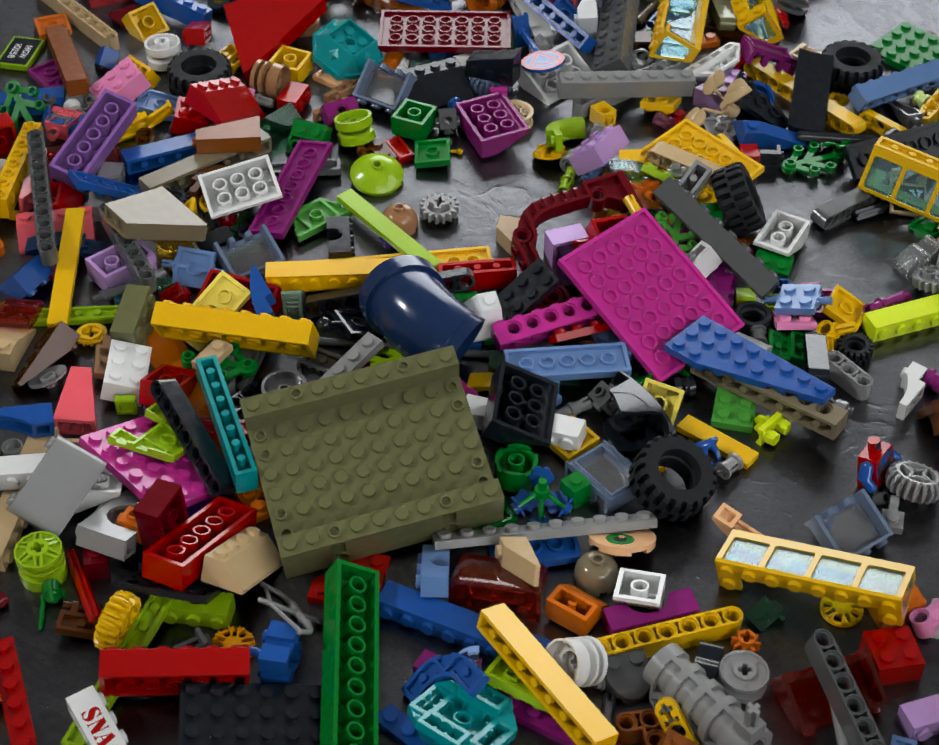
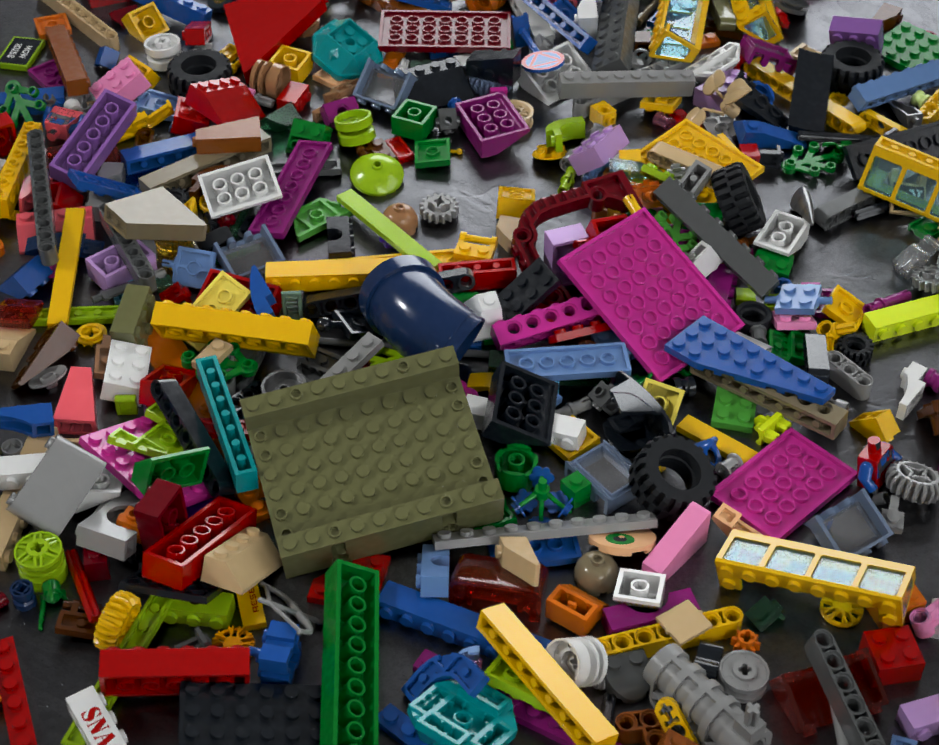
none -> dark blue wheel [10,579,37,612]
none -> green slope [131,446,210,495]
none -> yellow tile [236,584,267,631]
none -> yellow plate [453,231,498,261]
none -> yellow slope [496,186,535,219]
none -> bright pink slope [641,501,711,581]
none -> tan piece [655,599,713,646]
none -> dark pink plate [710,427,857,539]
none -> flat silver piece [790,186,814,225]
none -> medium lavender brick [829,16,884,53]
none -> yellow slope [849,409,900,443]
none -> slope [872,3,903,33]

